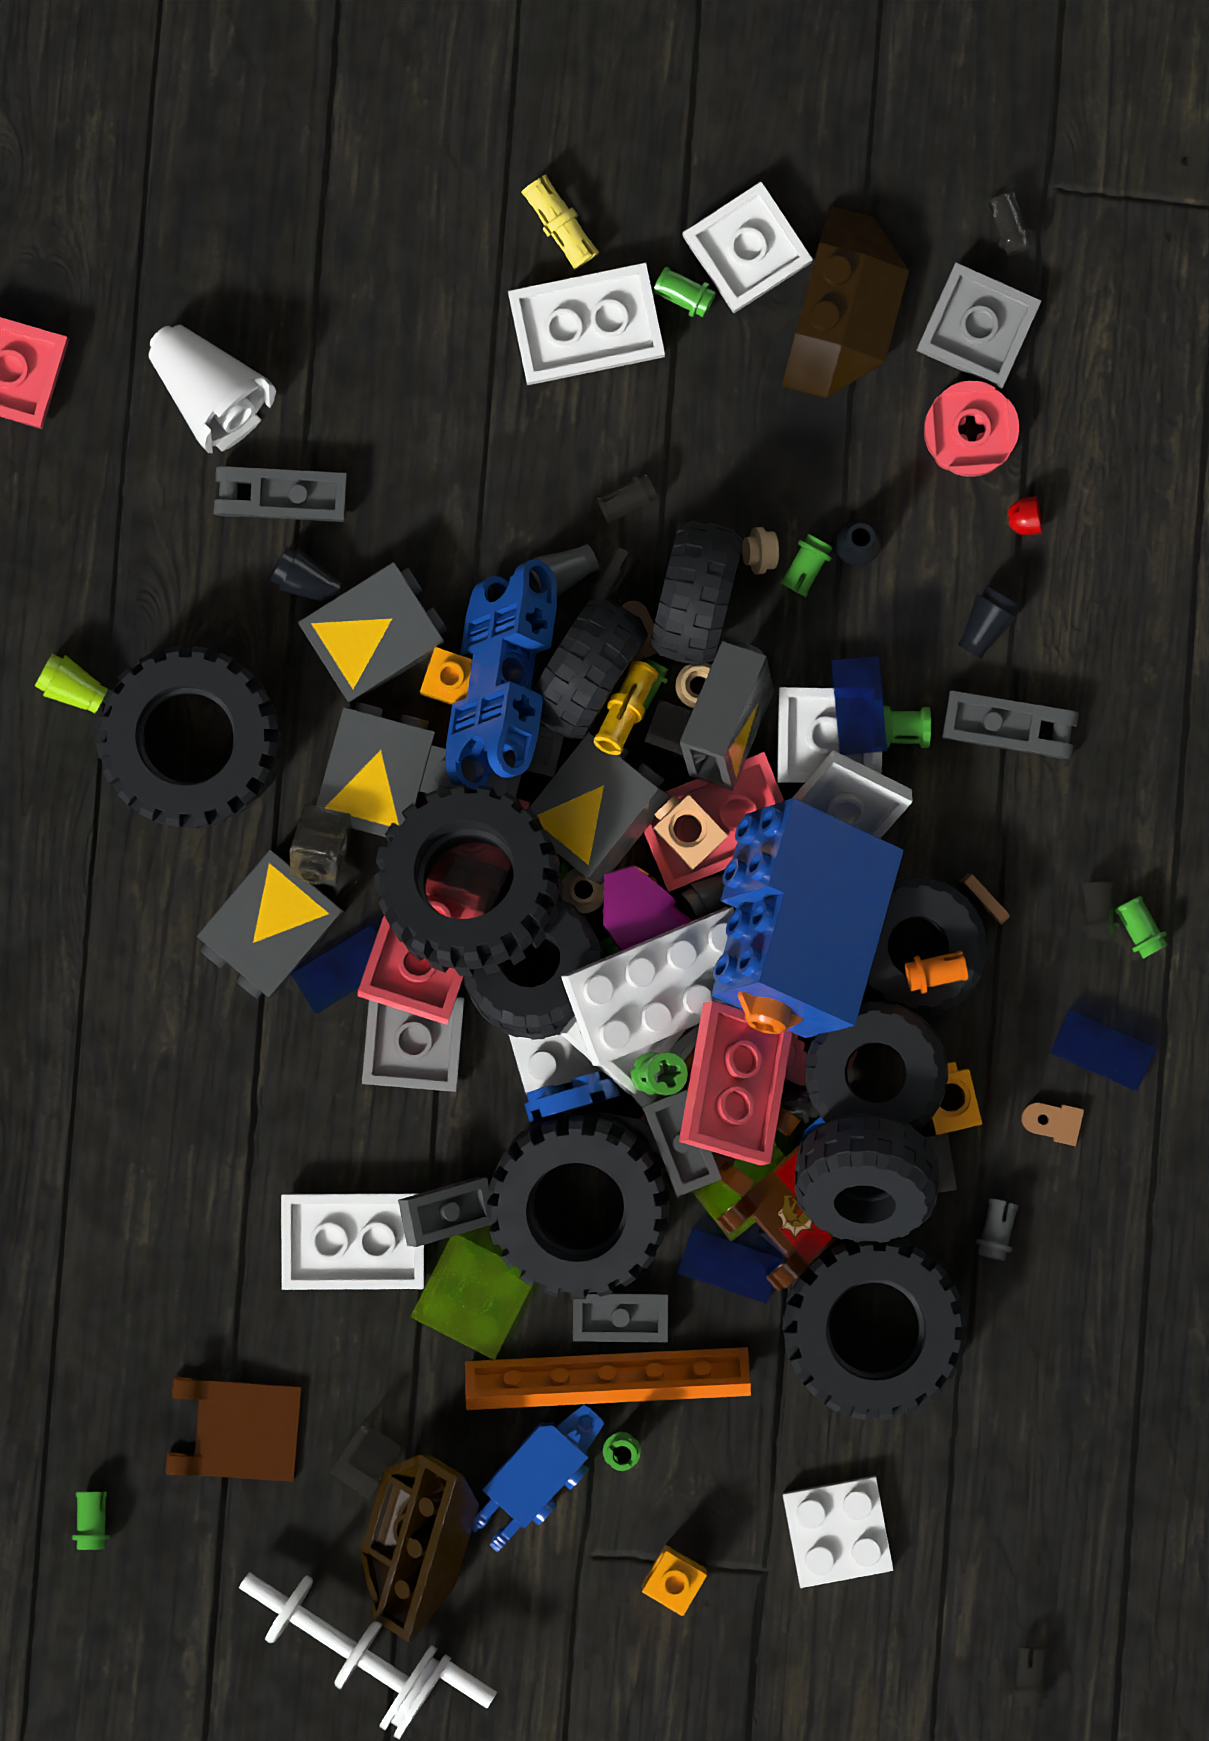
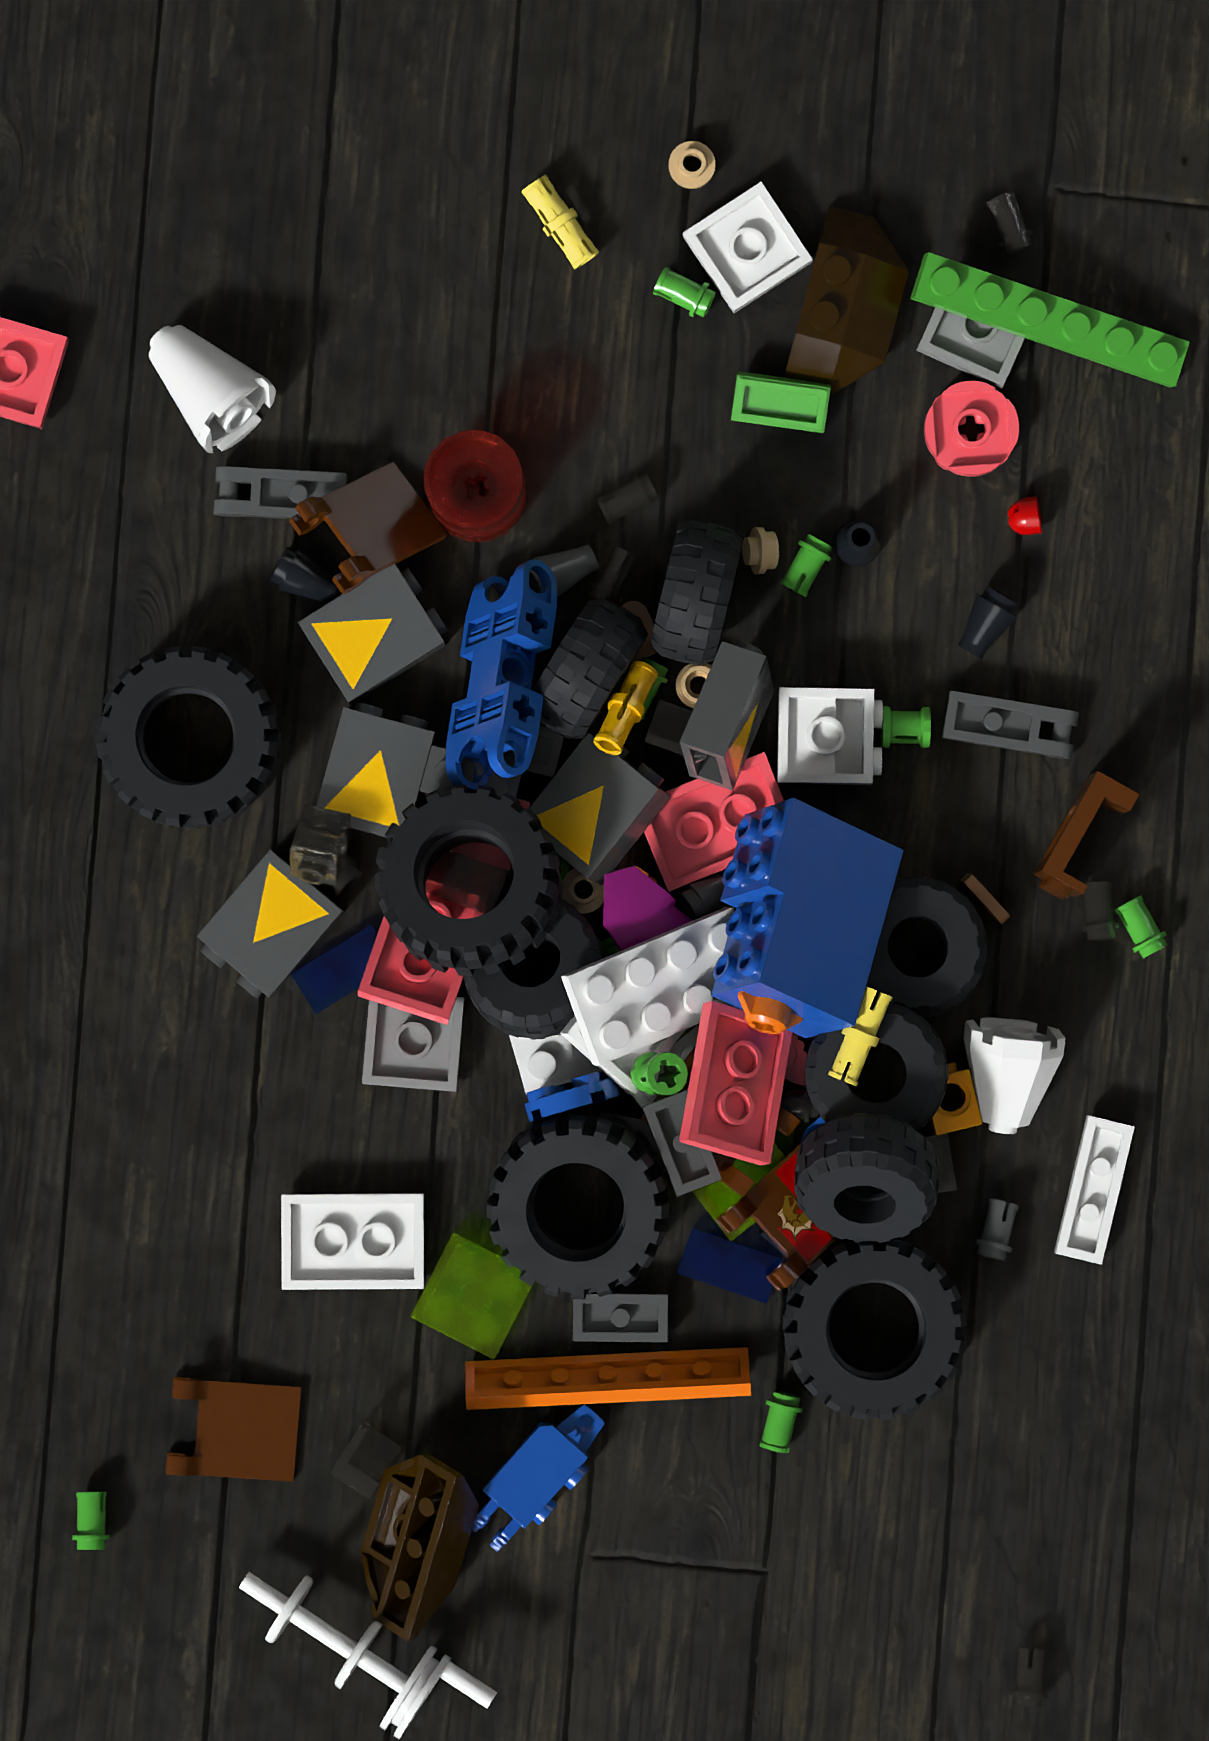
lime cone [35,653,108,714] -> none
dark grey plate [398,1177,492,1247] -> none
light orange brick [420,647,472,705] -> none
white plate [508,263,665,385] -> none
bright green pin [603,1431,641,1471] -> none
light orange brick [641,1544,707,1616] -> none
light nougat brick [654,795,728,870] -> none
white plate [782,1475,893,1588] -> none
white plate [793,750,913,839] -> none
clear blue plate [831,656,887,756] -> none
orange pin [905,950,968,994] -> none
medium nougat piece [1021,1103,1084,1146] -> none
clear blue plate [1049,1010,1156,1092] -> none
none -> reddish brown flag [289,462,447,594]
none -> clear red wheel [424,430,526,542]
none -> tan plate [669,141,715,189]
none -> bright green tile [731,371,831,433]
none -> bright green pin [759,1390,803,1453]
none -> light yellow pin [828,986,893,1086]
none -> bright green plate [910,252,1190,388]
none -> white cone [963,1017,1066,1134]
none -> reddish brown window [1033,771,1139,900]
none -> white plate [1054,1115,1135,1265]

